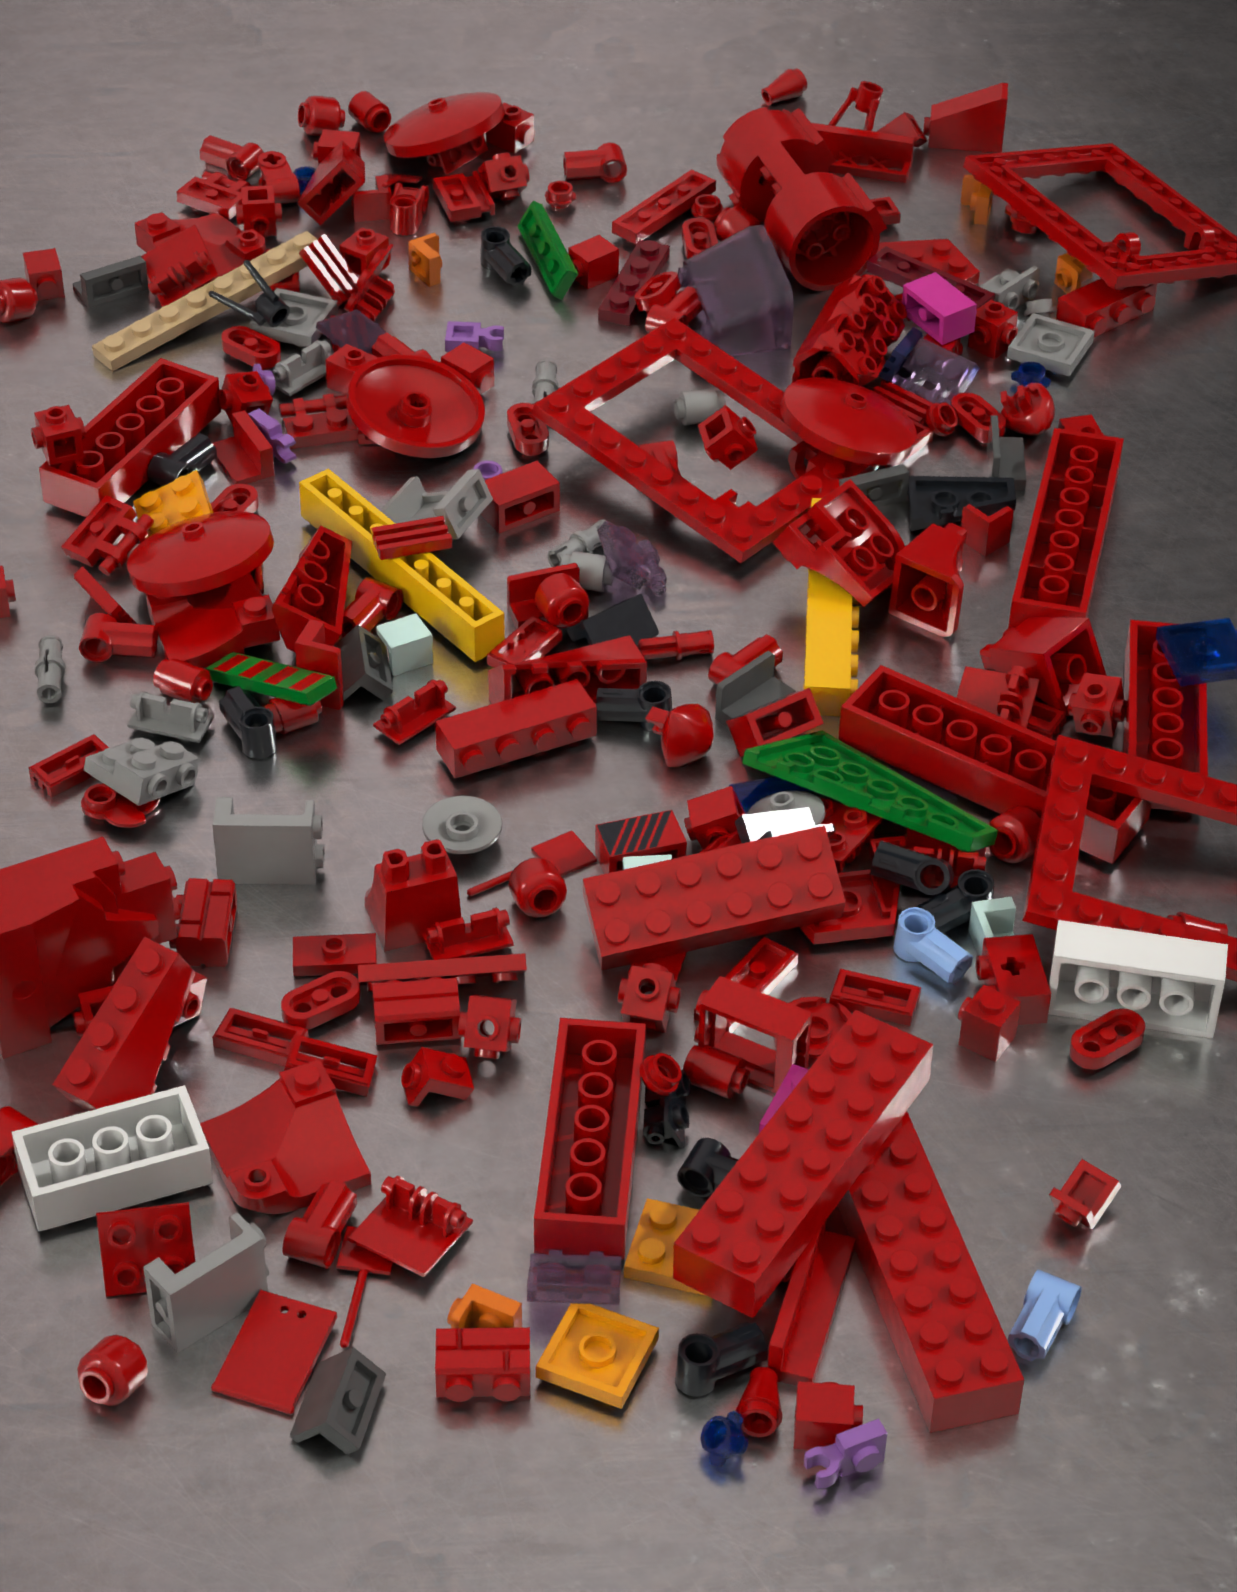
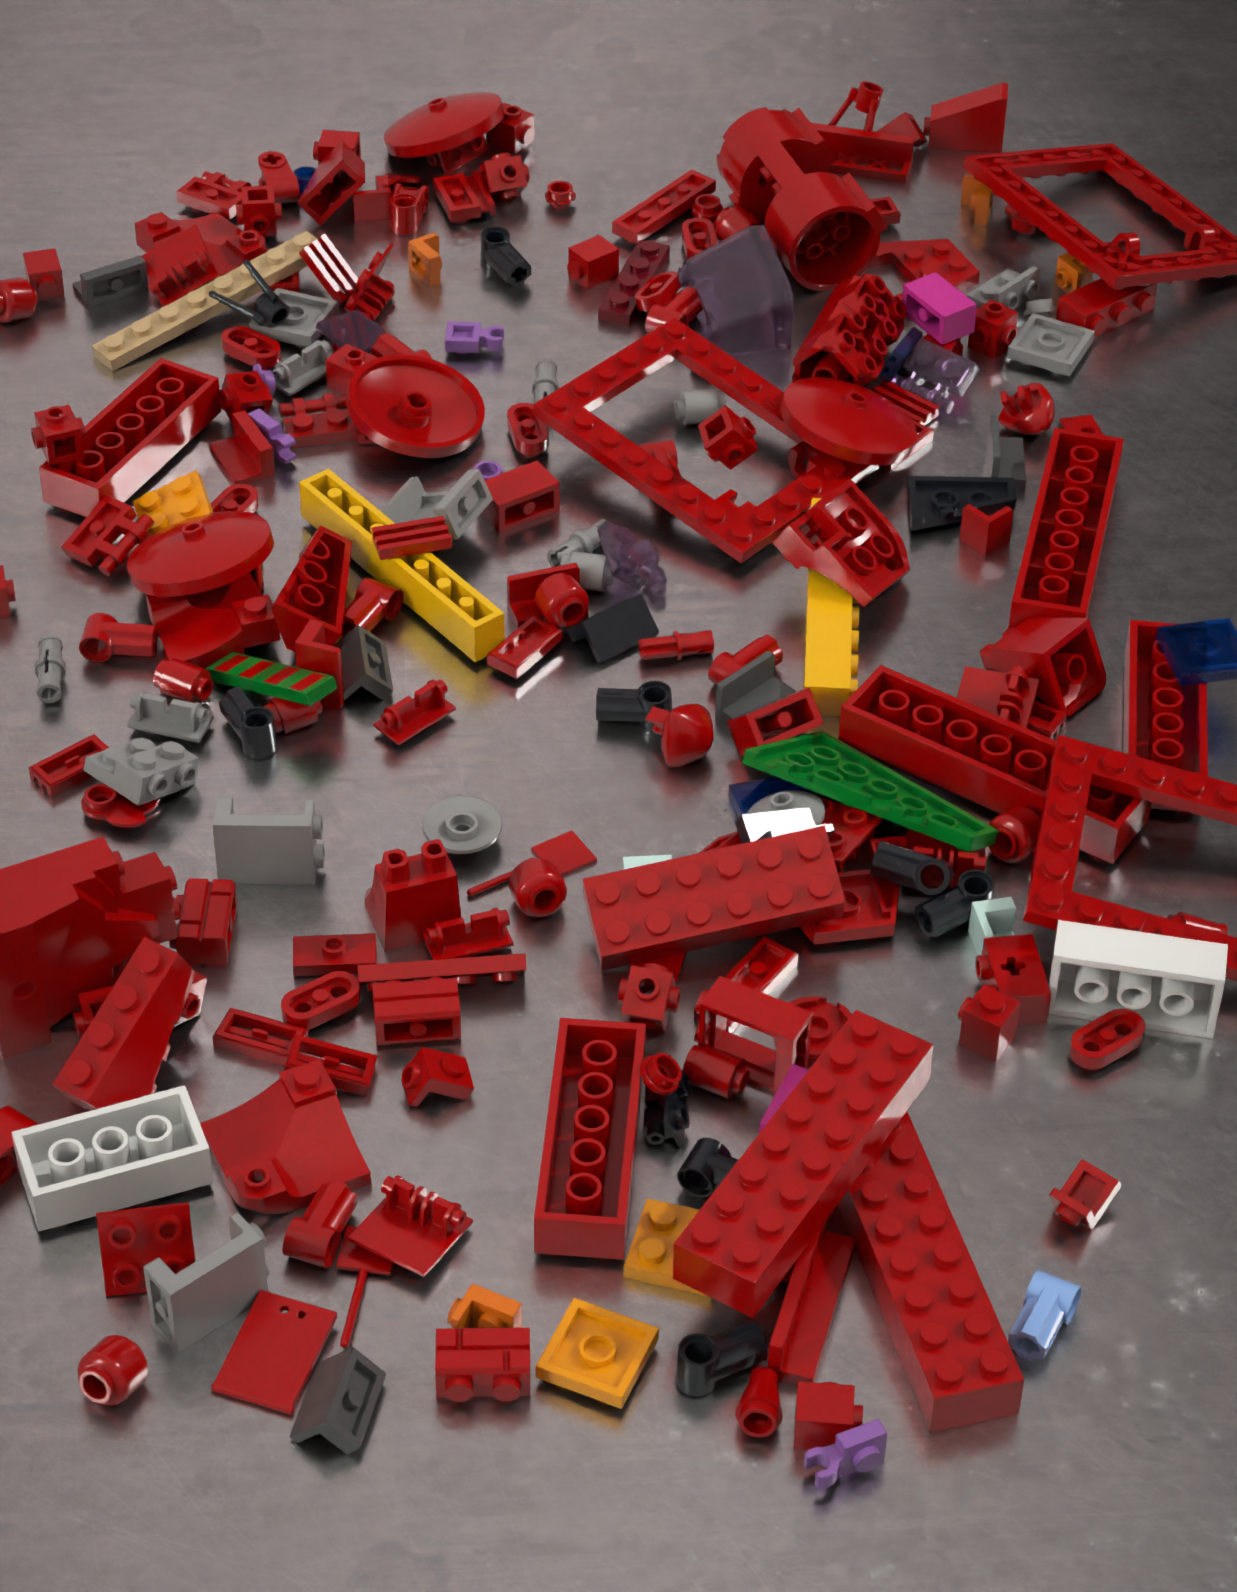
red tile [74,566,137,624] -> none
black piece [147,433,217,486] -> none
red piece [199,135,264,181] -> none
red head [298,96,345,137] -> none
red brick [339,227,391,278] -> none
red brick [348,91,391,133] -> none
light aqua panel [376,613,433,676] -> none
red brick [436,679,597,778] -> none
red brick [441,342,495,395] -> none
red brick [458,995,521,1059] -> none
red wedge [488,635,647,704] -> none
green tile [517,201,578,300] -> none
clear purple plate [527,1249,622,1305] -> none
red piece [563,142,627,183] -> none
red brick [595,810,687,874] -> none
red brick [684,786,745,850] -> none
clear blue plate [701,1411,748,1467] -> none
red cone [761,68,808,106] -> none
red tile [829,968,921,1026] -> none
dark grey panel [839,464,910,507] -> none
dark red plate [867,247,995,309] -> none
red hips [888,523,967,637] -> none
light blue piece [893,907,973,985] -> none
red plate [926,402,958,437] -> none
red plate [951,393,1006,443] -> none
clear blue plate [1011,362,1051,388] -> none
red brick [1068,673,1127,737] -> none

